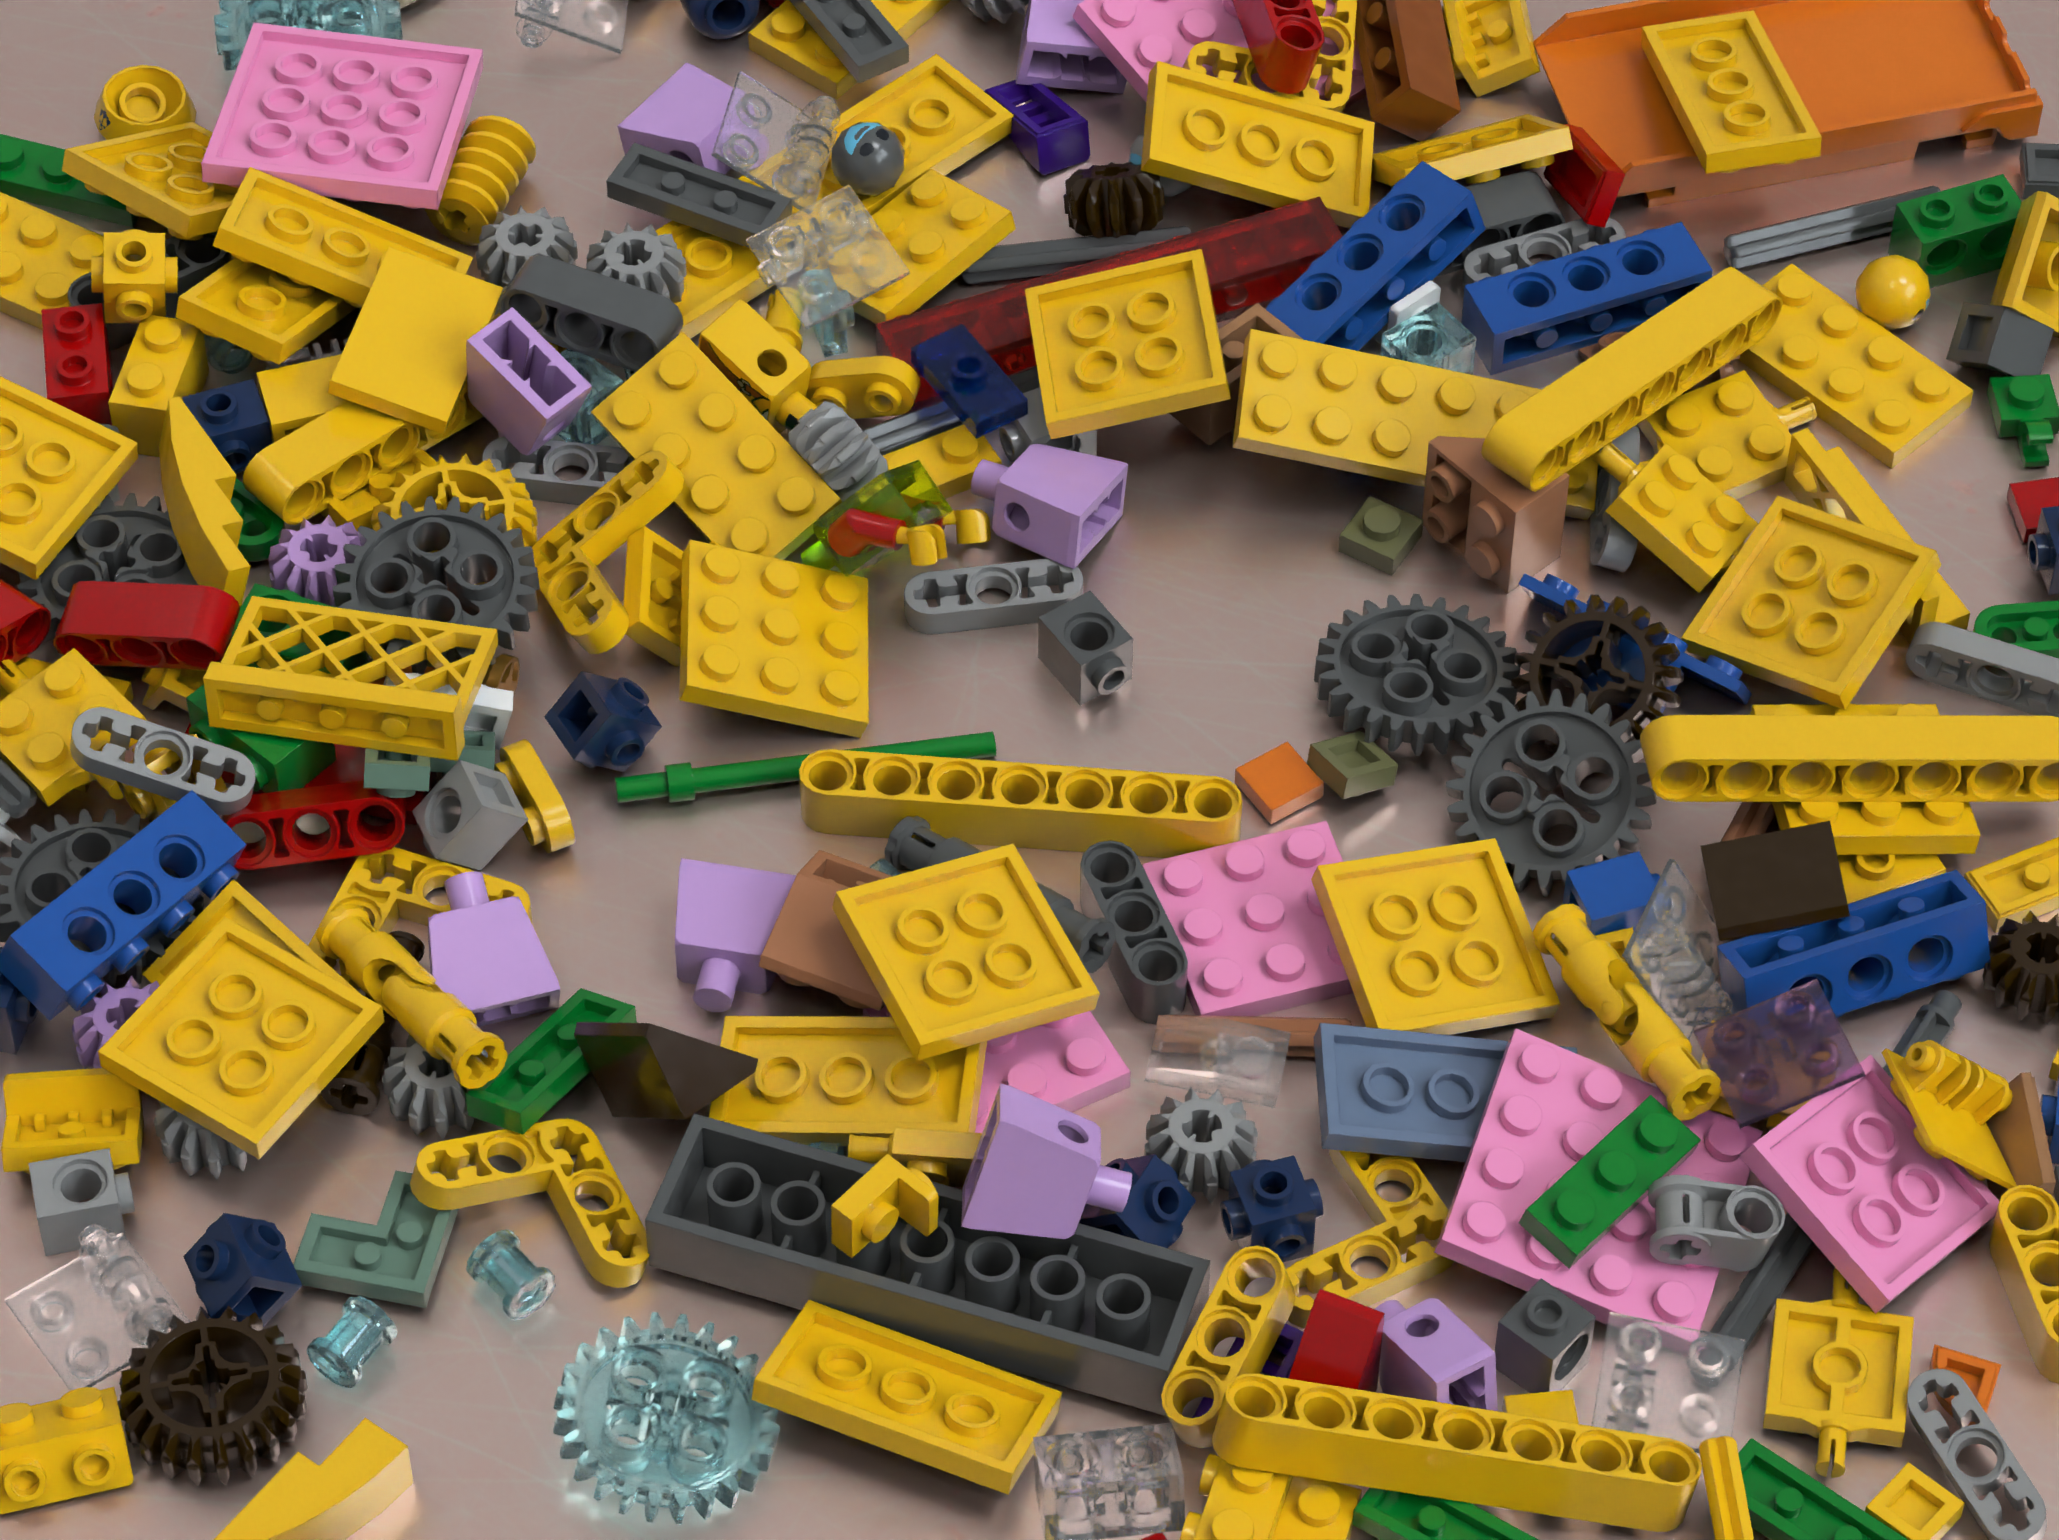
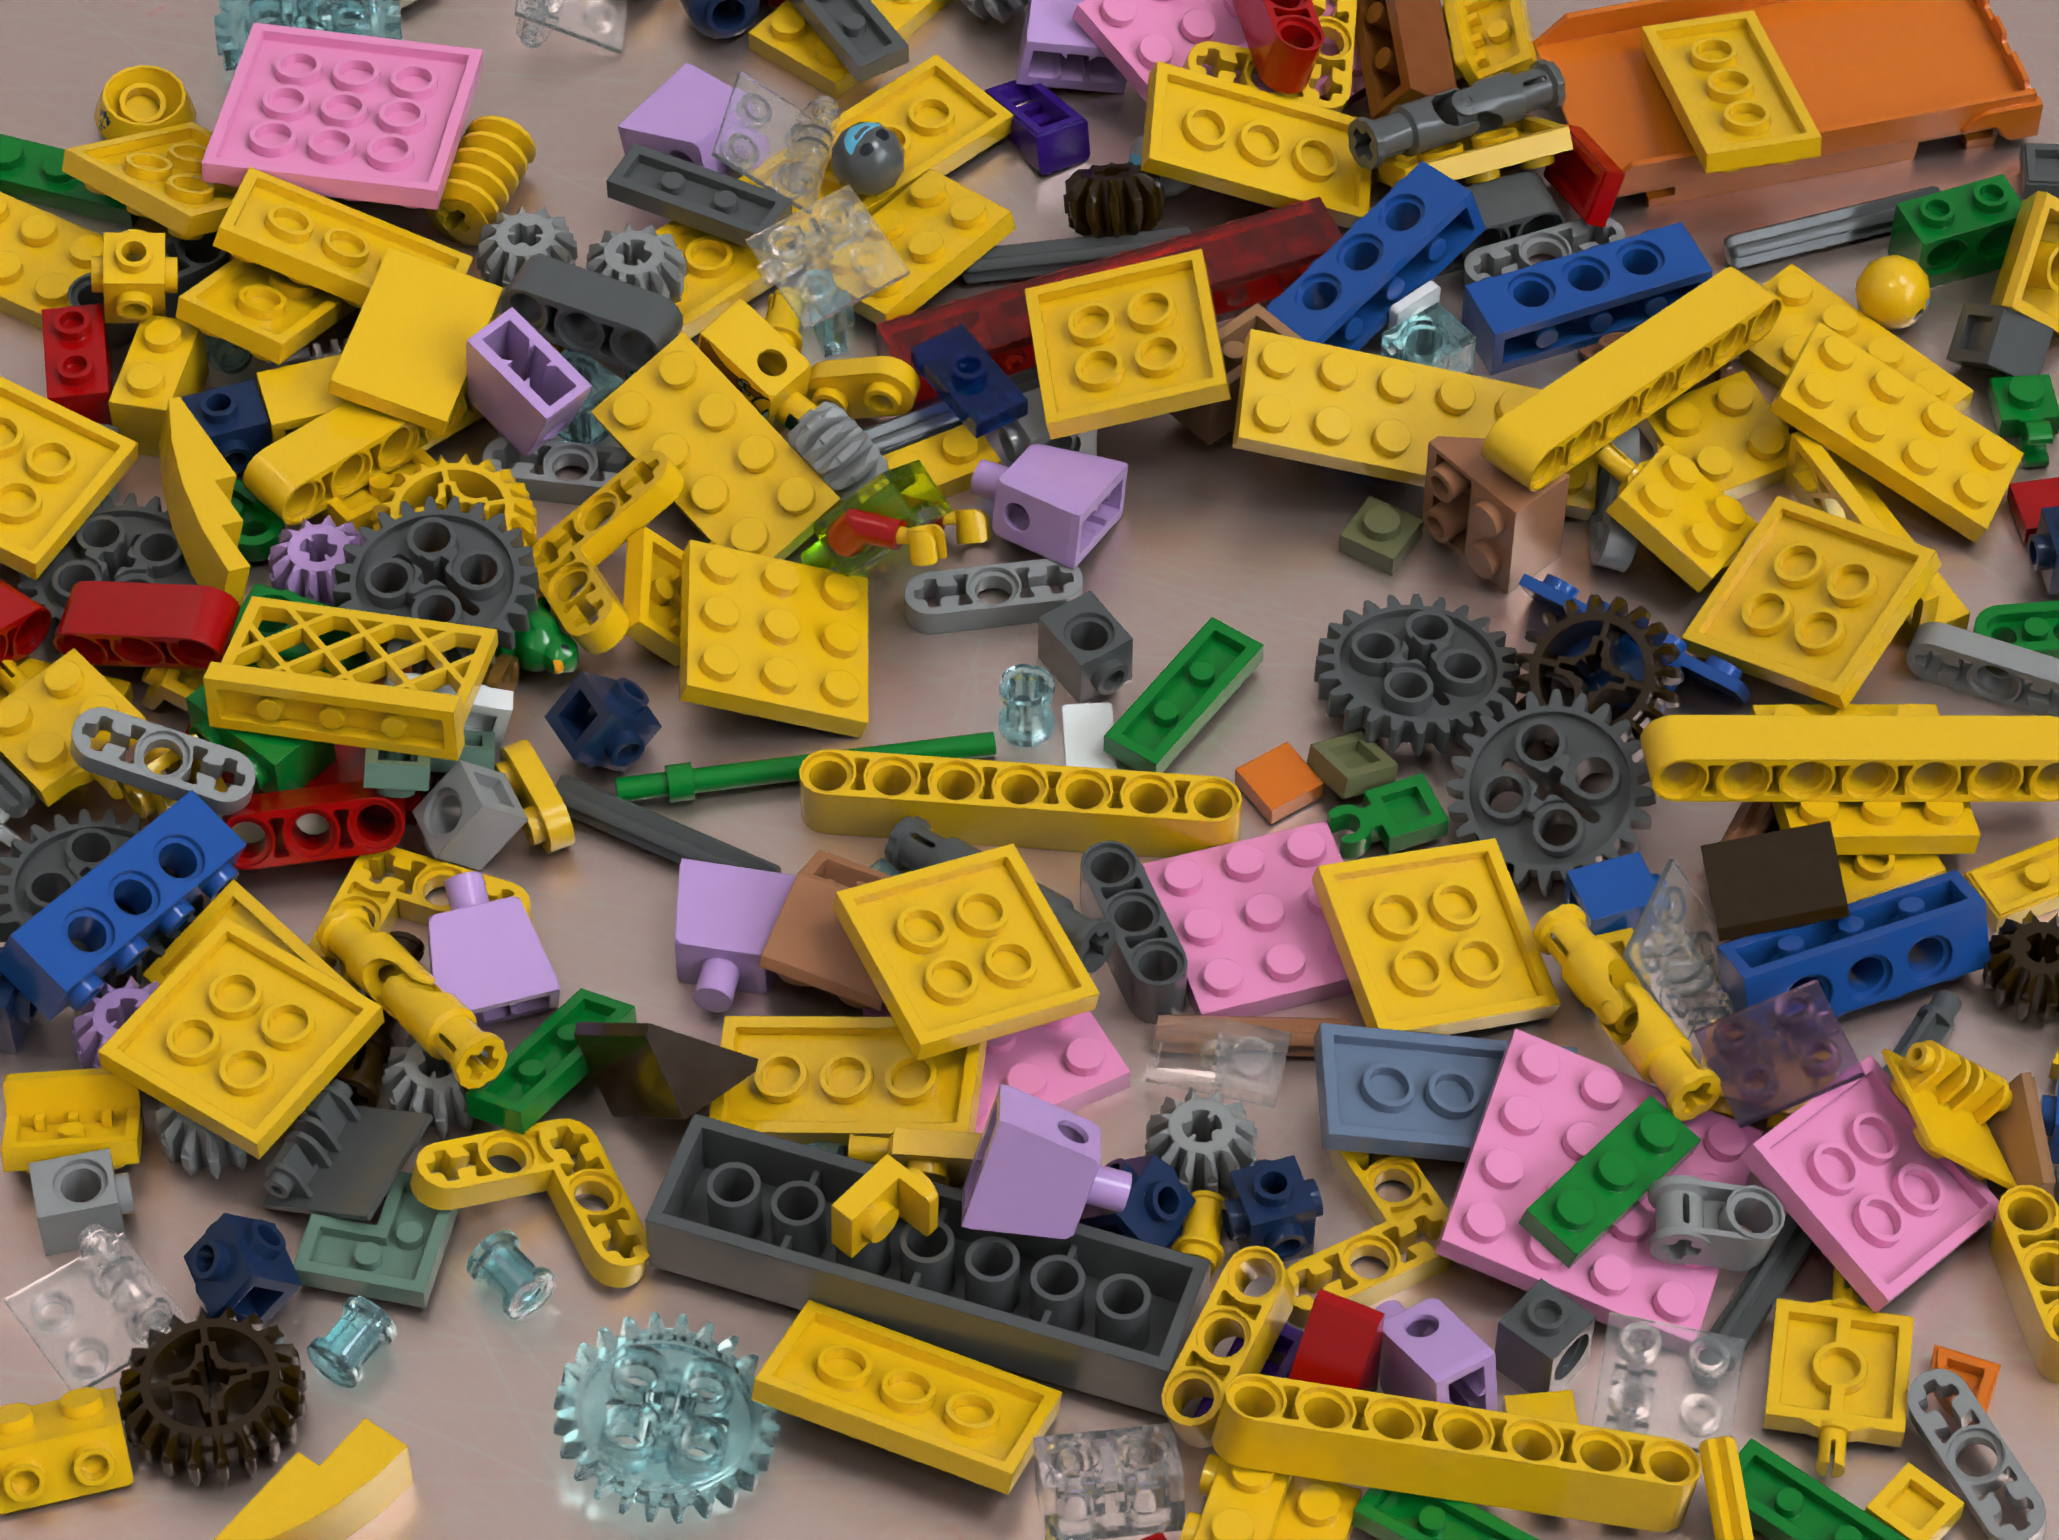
none -> dark grey hinge [263,1079,433,1221]
none -> green animal [494,596,579,675]
none -> dark grey axle [555,775,781,873]
none -> clear light blue bush [999,664,1055,747]
none -> white sticker [1062,702,1117,769]
none -> green plate [1103,617,1264,772]
none -> yellow pin [1171,1190,1225,1277]
none -> green plate [1327,773,1449,859]
none -> dark grey piece [1347,59,1566,170]
none -> yellow plate [1768,322,2024,543]

